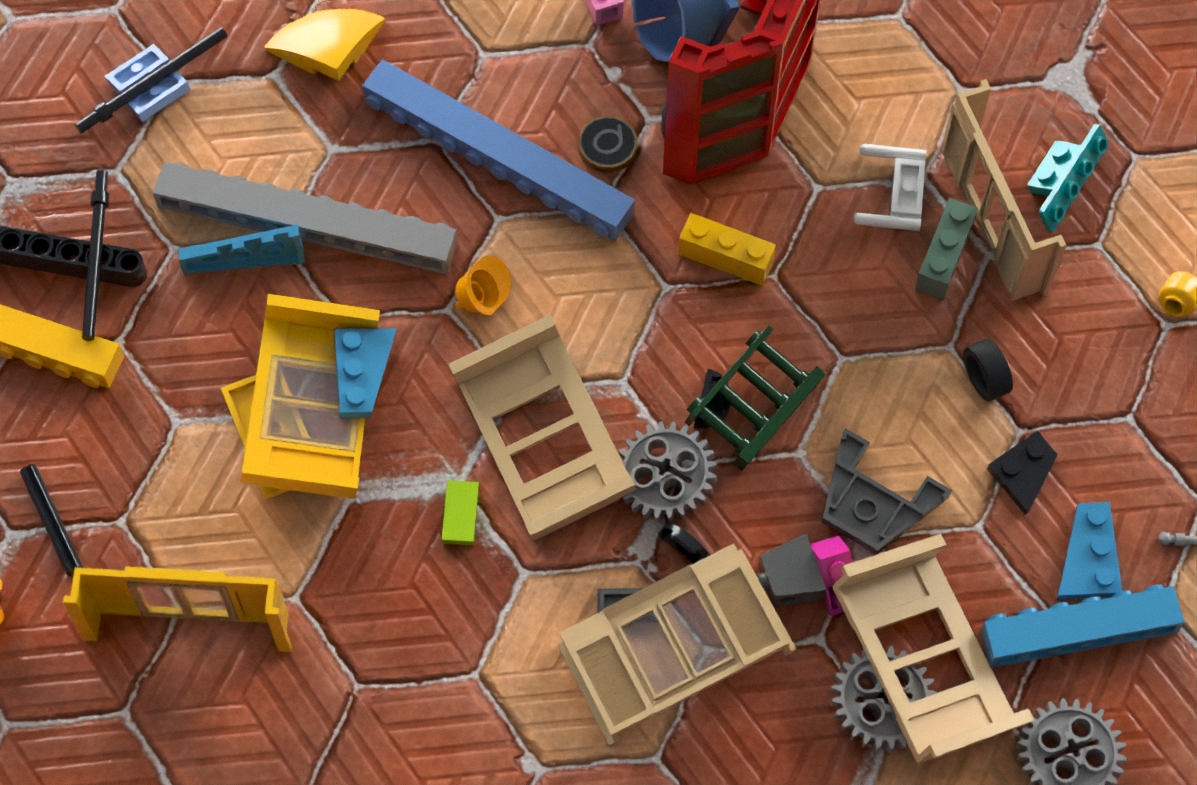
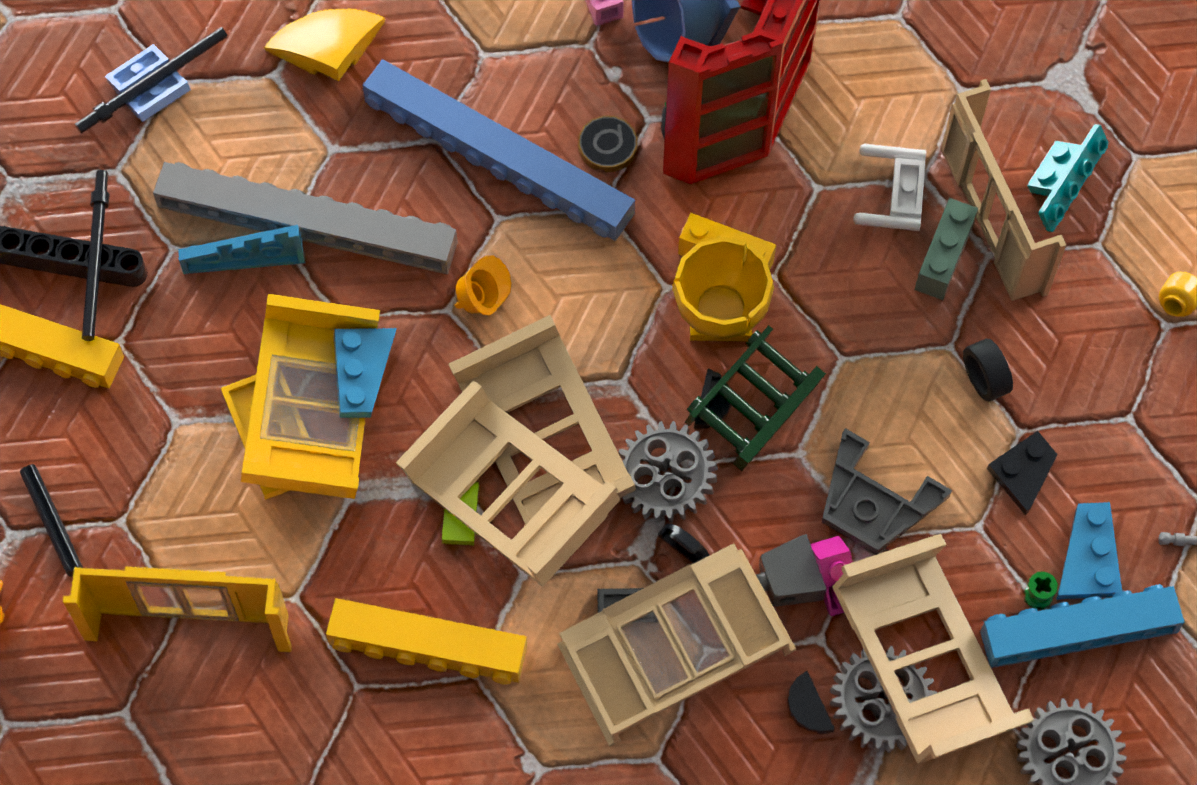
none -> yellow brick [326,598,527,685]
none -> tan piece [396,380,620,587]
none -> yellow plate [672,237,774,341]
none -> black tile [787,671,835,735]
none -> green bush [1024,571,1058,609]

